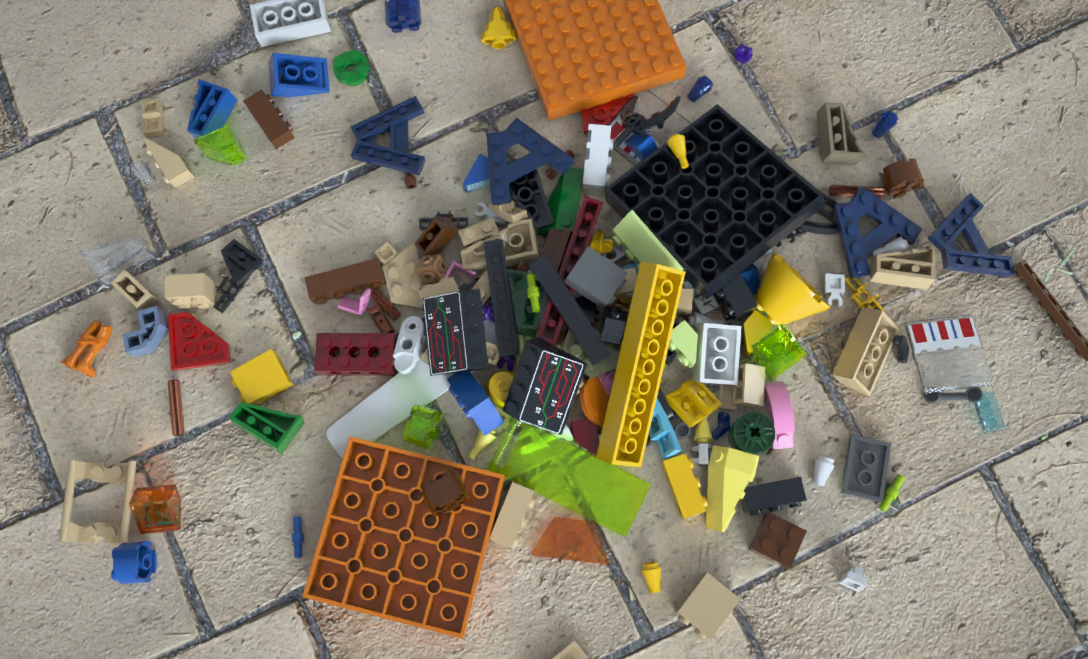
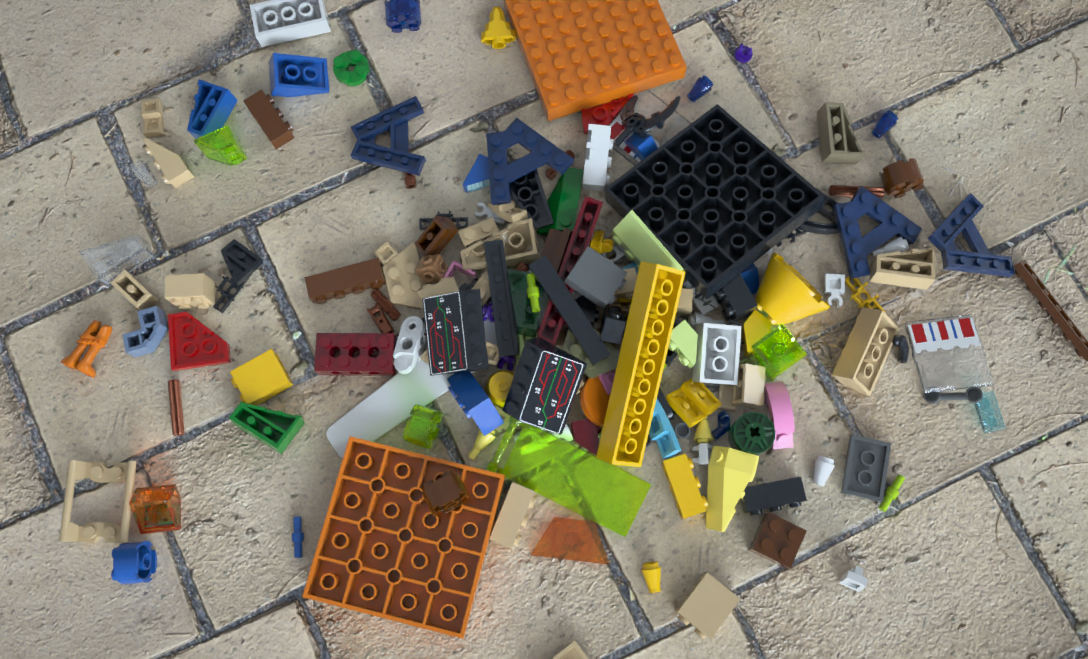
bright pink bracket [338,288,371,315] -> none
yellow cone [667,134,689,169] -> none

